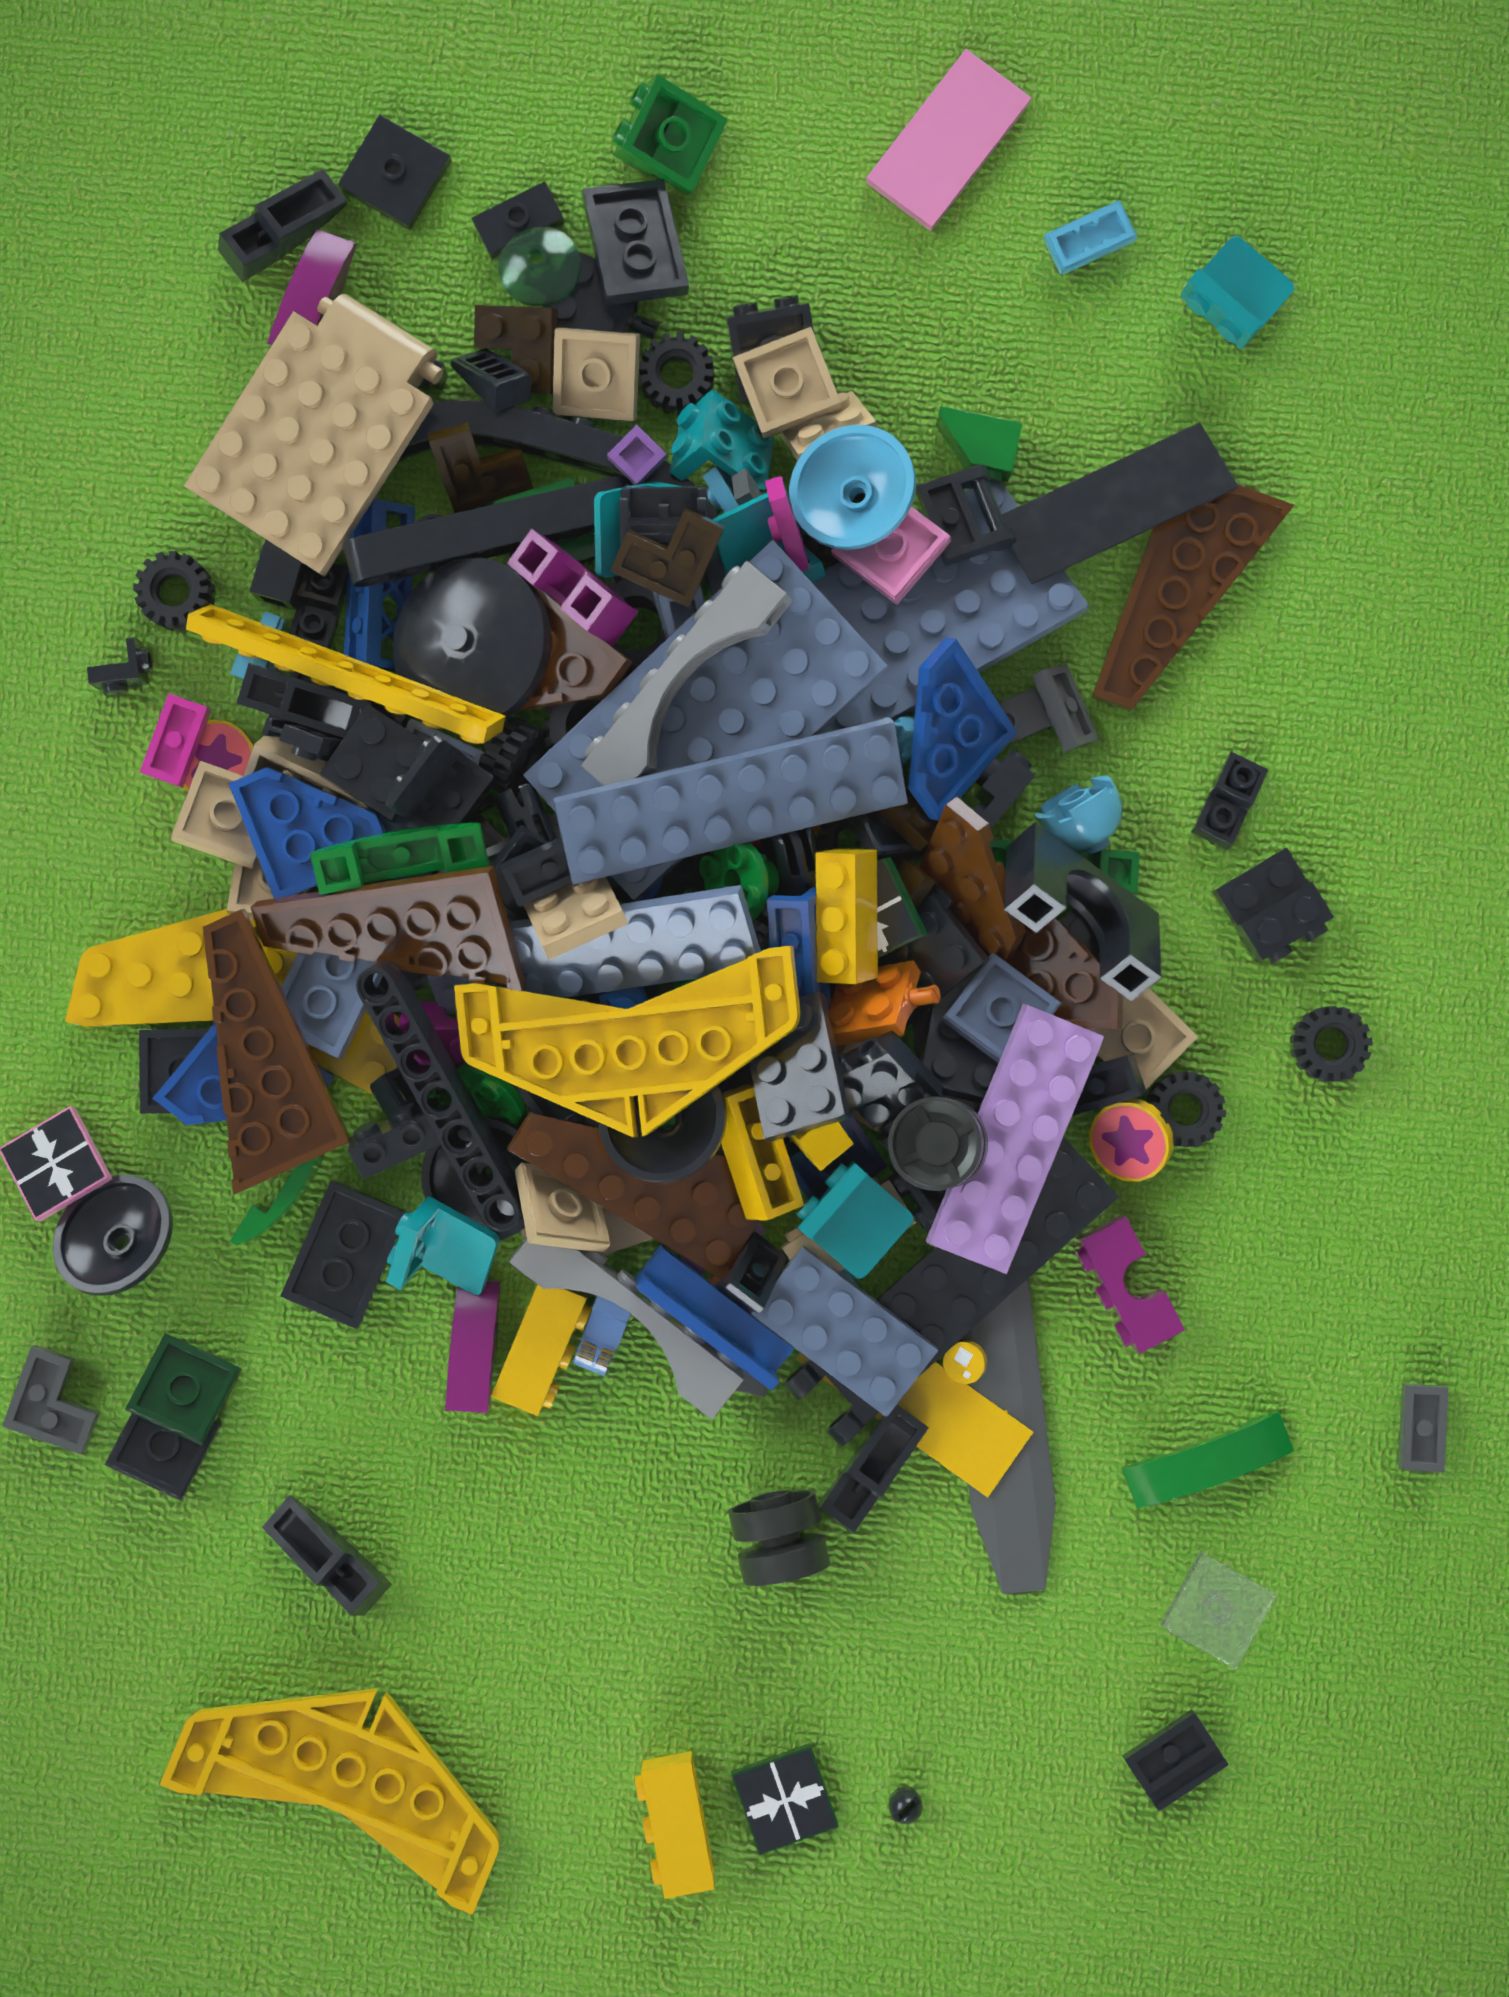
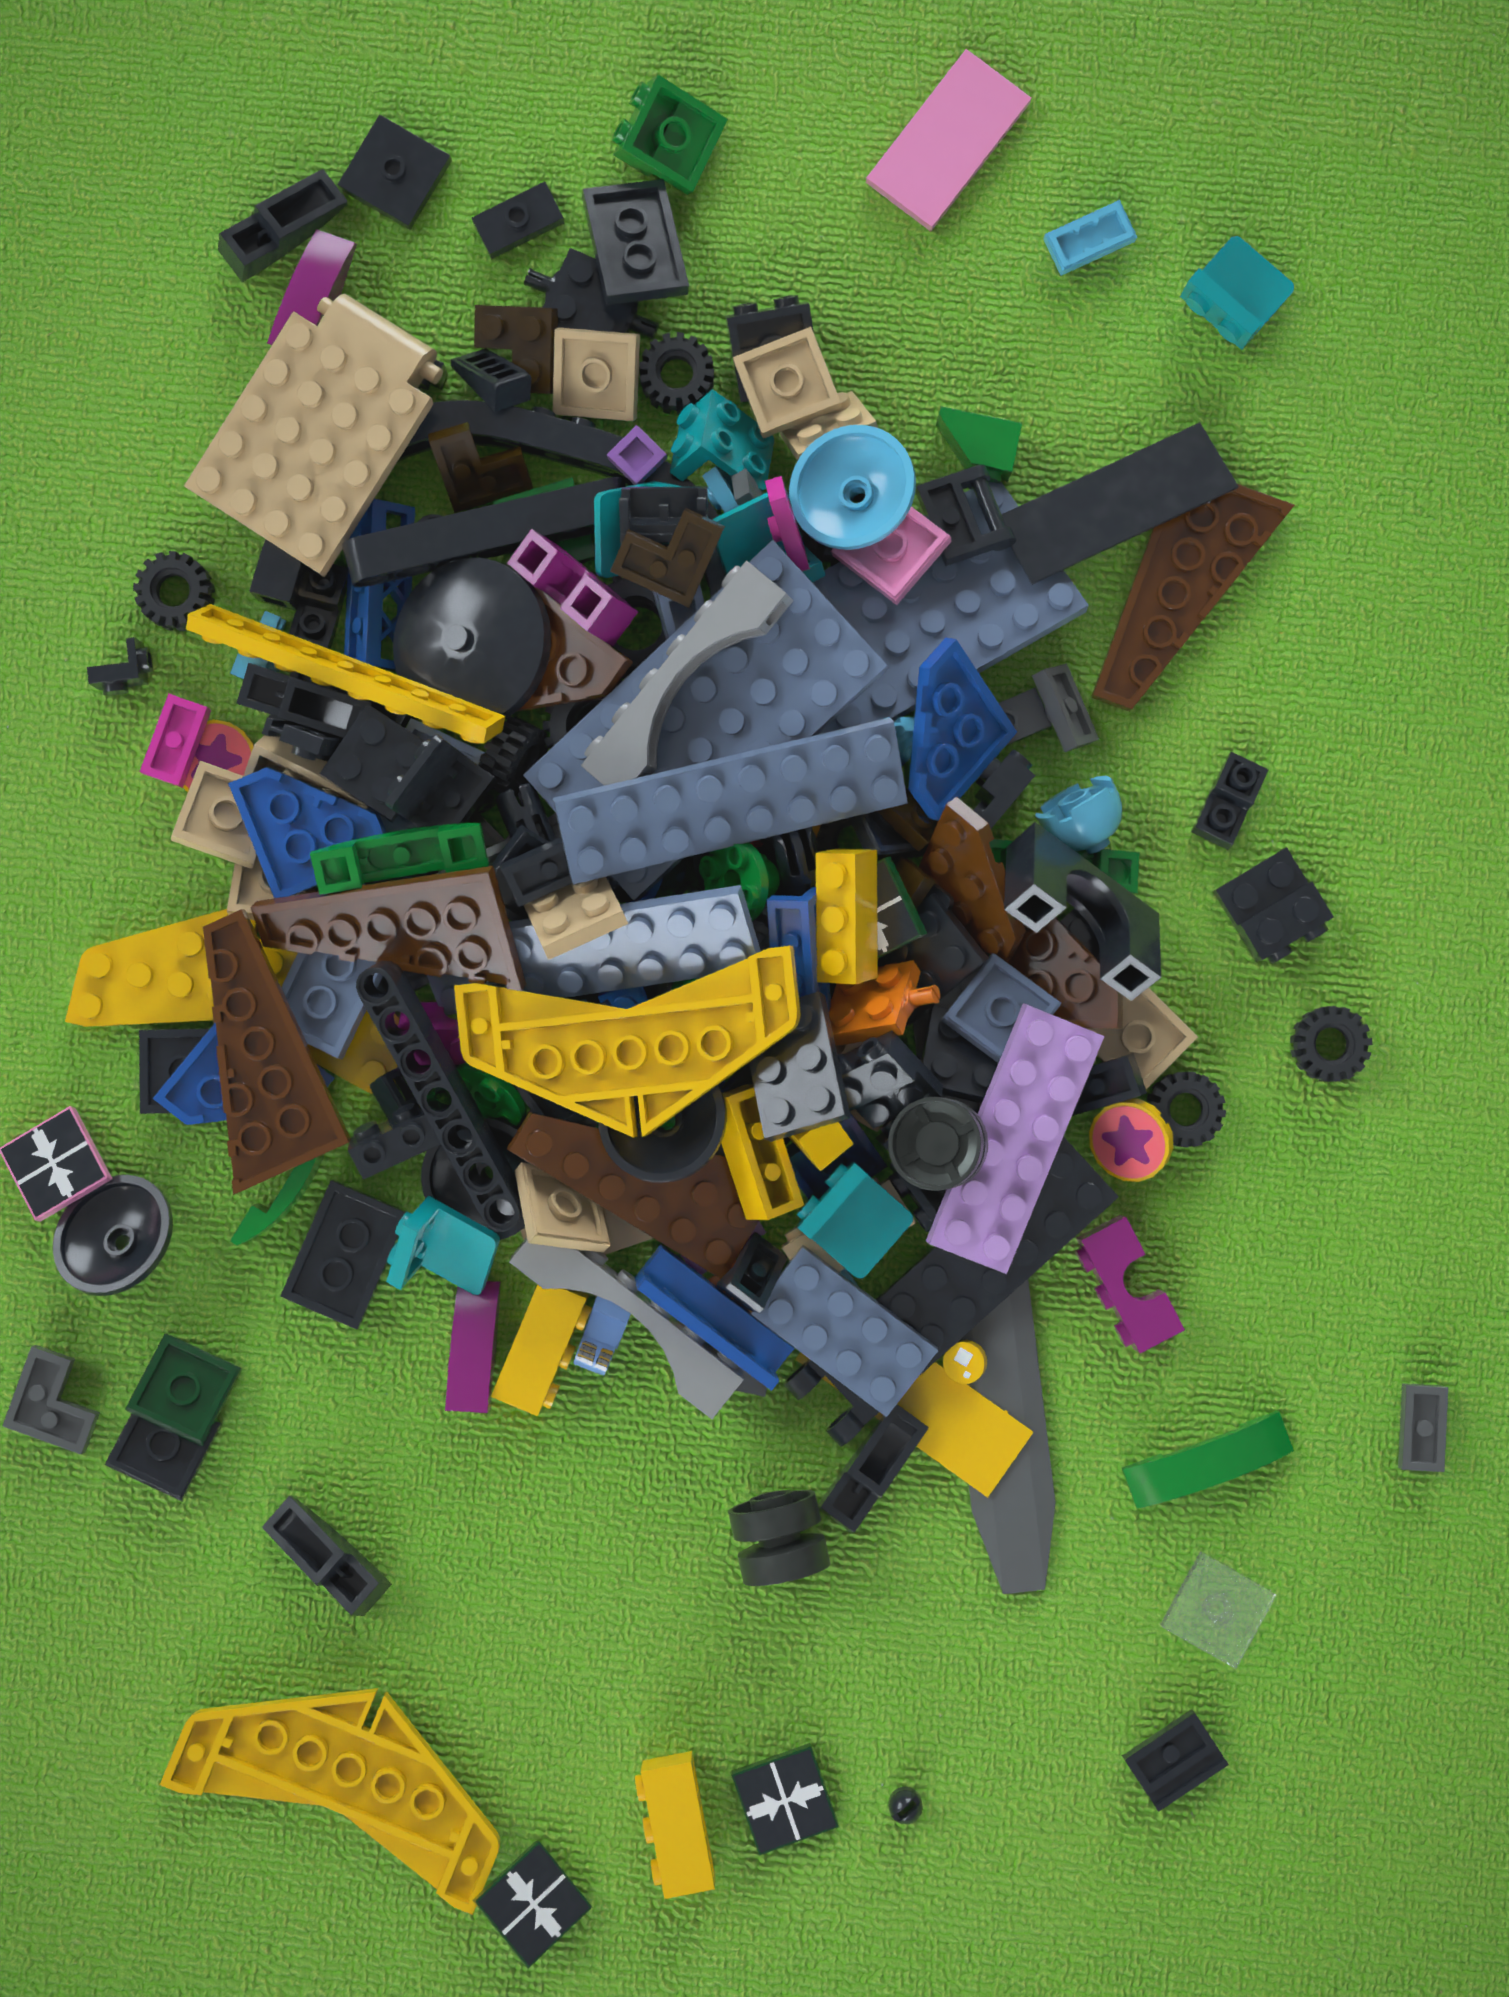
clear green dish [498,227,581,306] -> none
none -> black tile [472,1840,592,1969]

